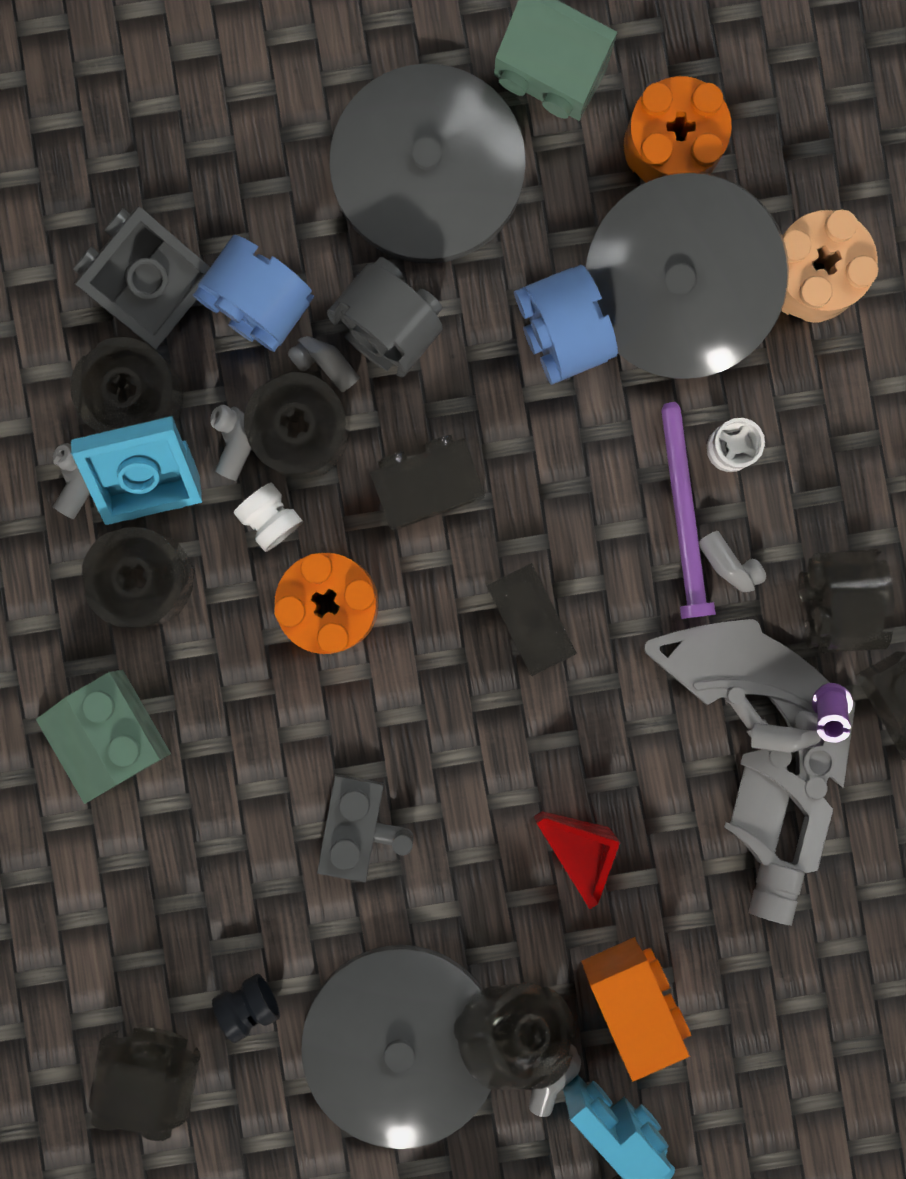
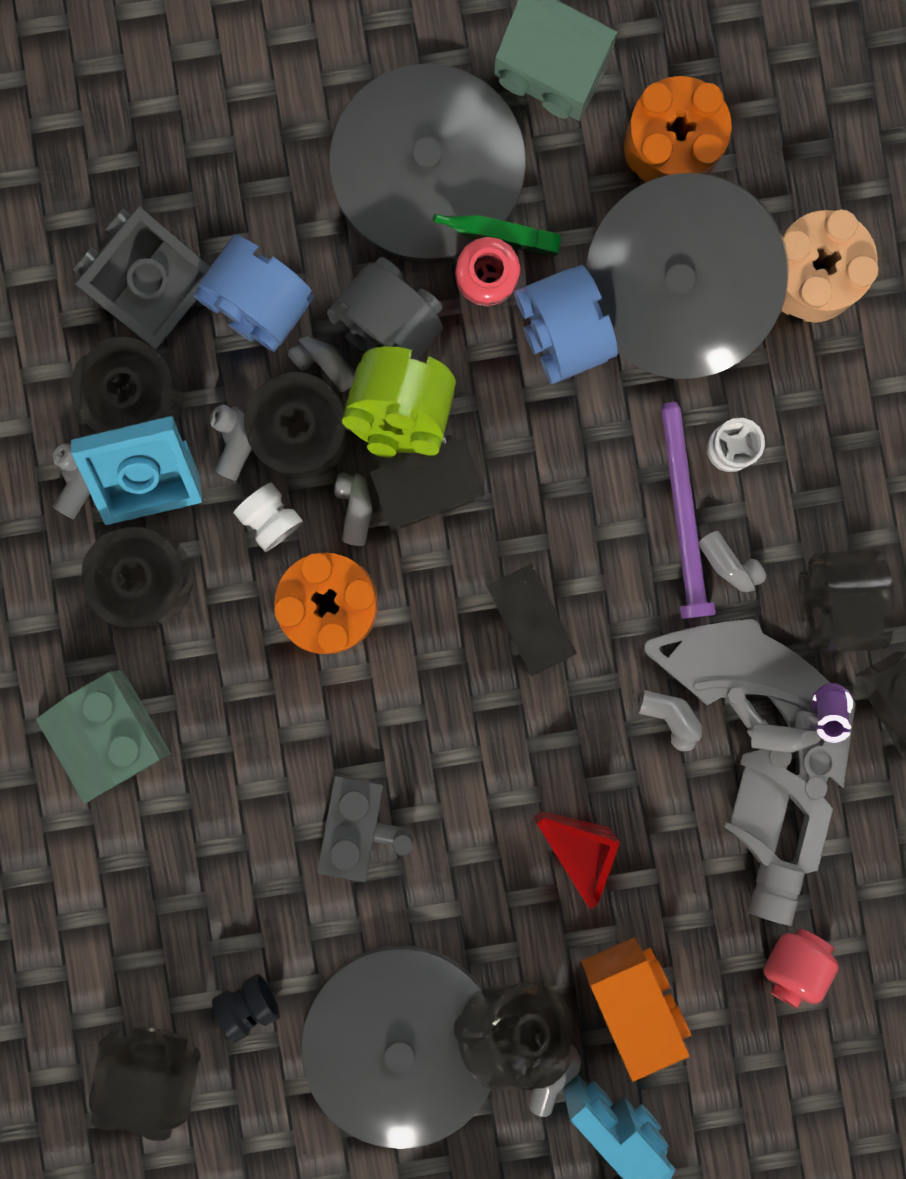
none -> light grey arm [334,472,372,546]
none -> lime brick [342,346,456,458]
none -> green piece [433,213,562,256]
none -> coral head [455,237,521,307]
none -> light grey arm [638,690,702,752]
none -> coral head [763,928,839,1008]

